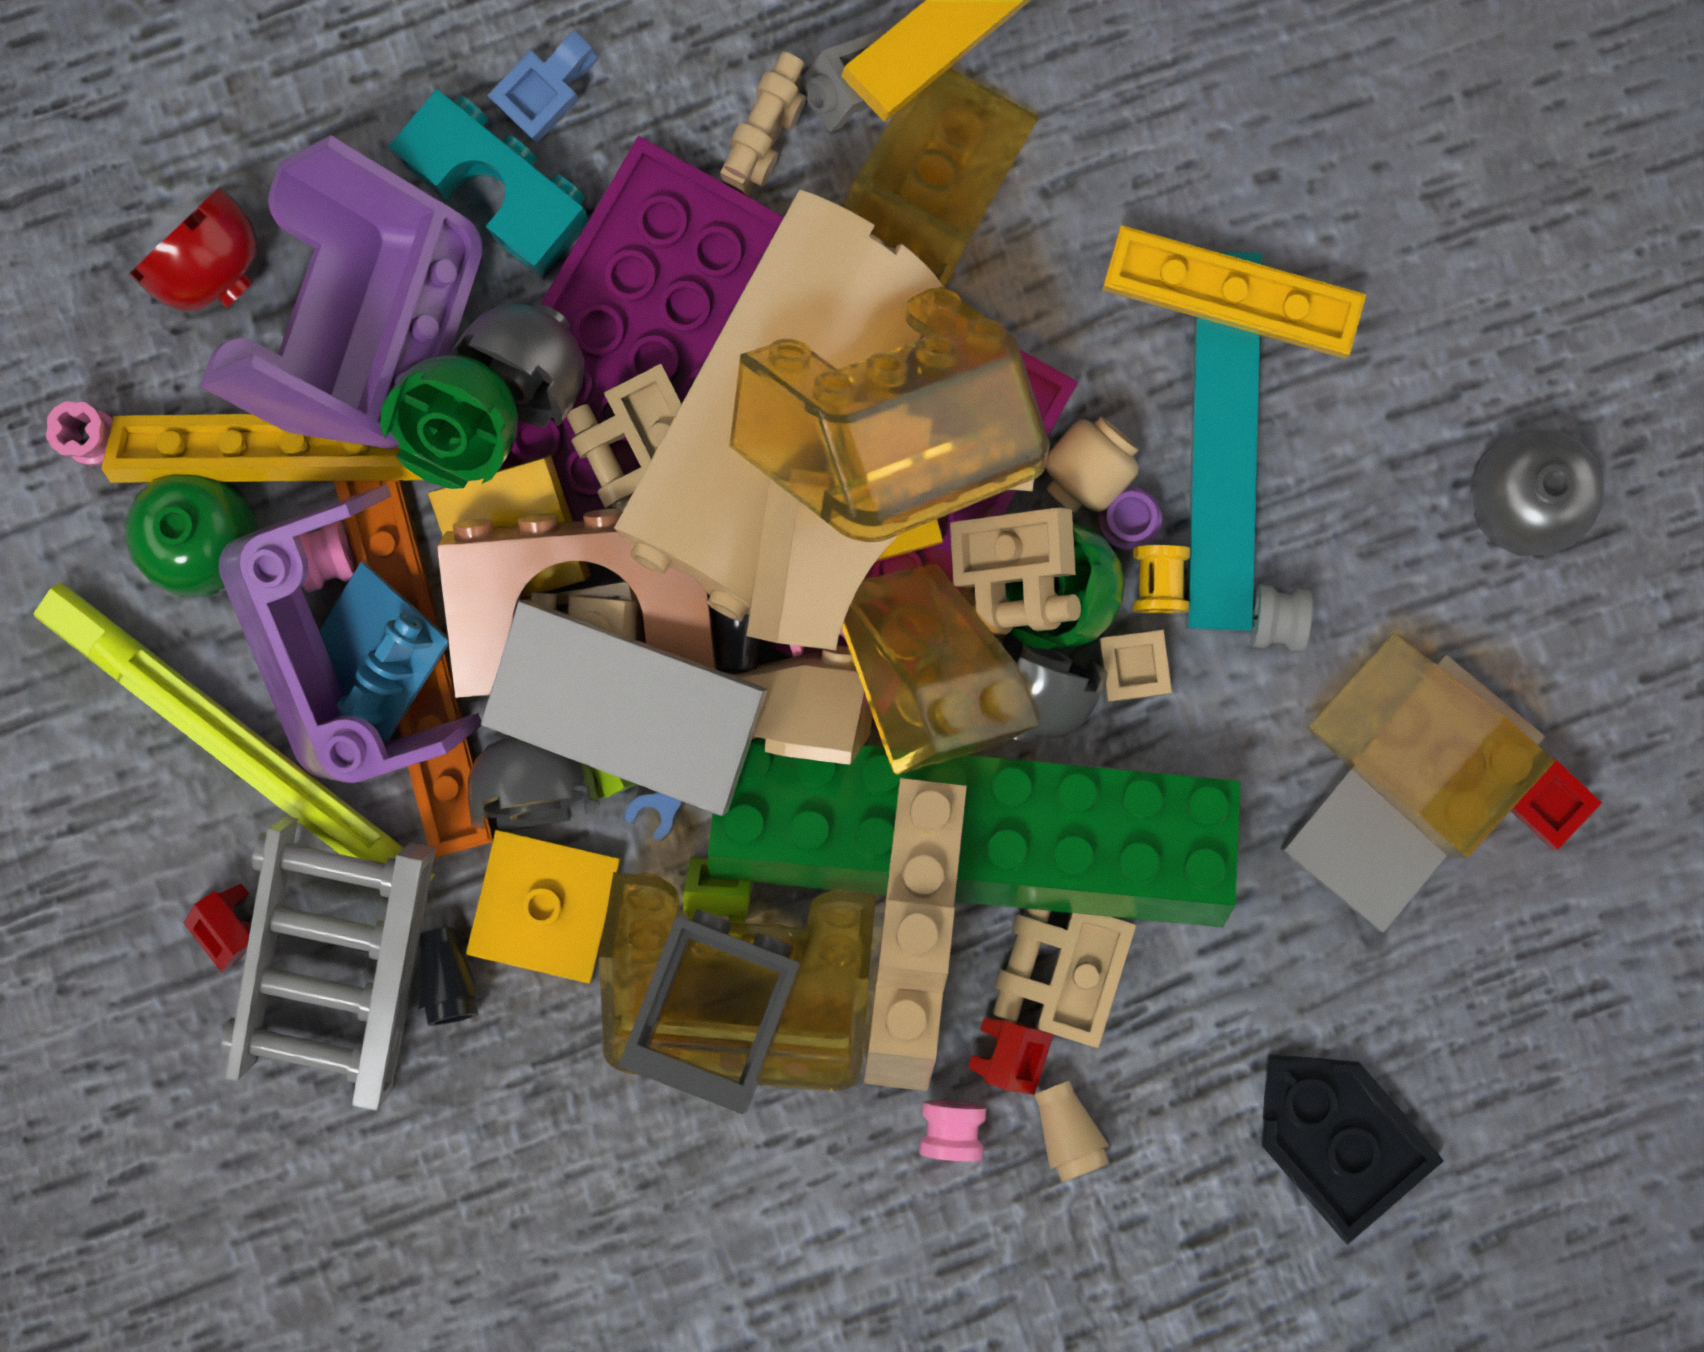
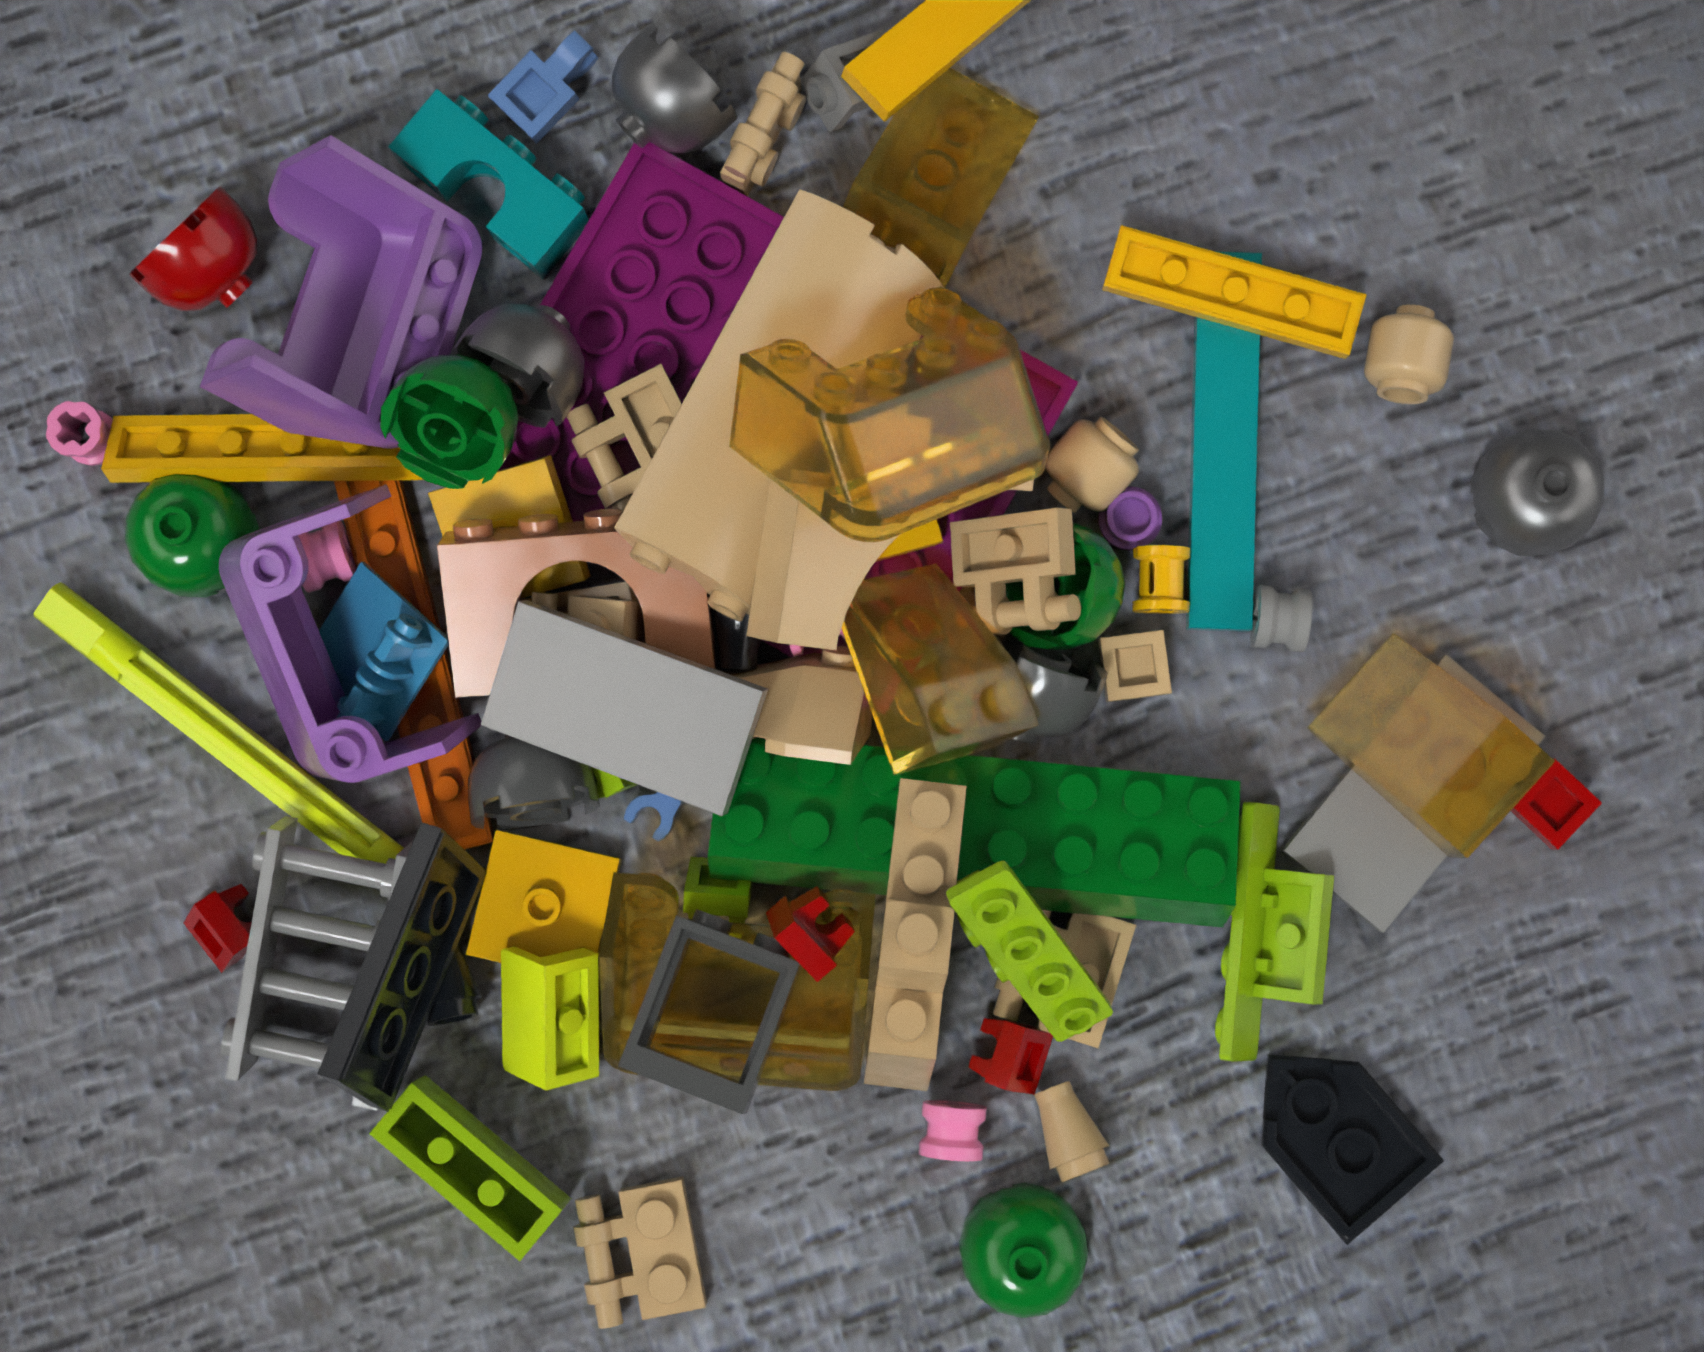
none -> black tile [317,822,486,1112]
none -> lime brick [369,1075,572,1261]
none -> neon yellow panel [501,946,599,1091]
none -> tan plate [573,1176,707,1329]
none -> flat silver cylinder [612,24,737,153]
none -> red tile [766,886,855,982]
none -> lime bracket [946,861,1113,1042]
none -> green cylinder [959,1183,1088,1318]
none -> lime bracket [1215,801,1334,1062]
none -> tan head [1364,305,1454,404]

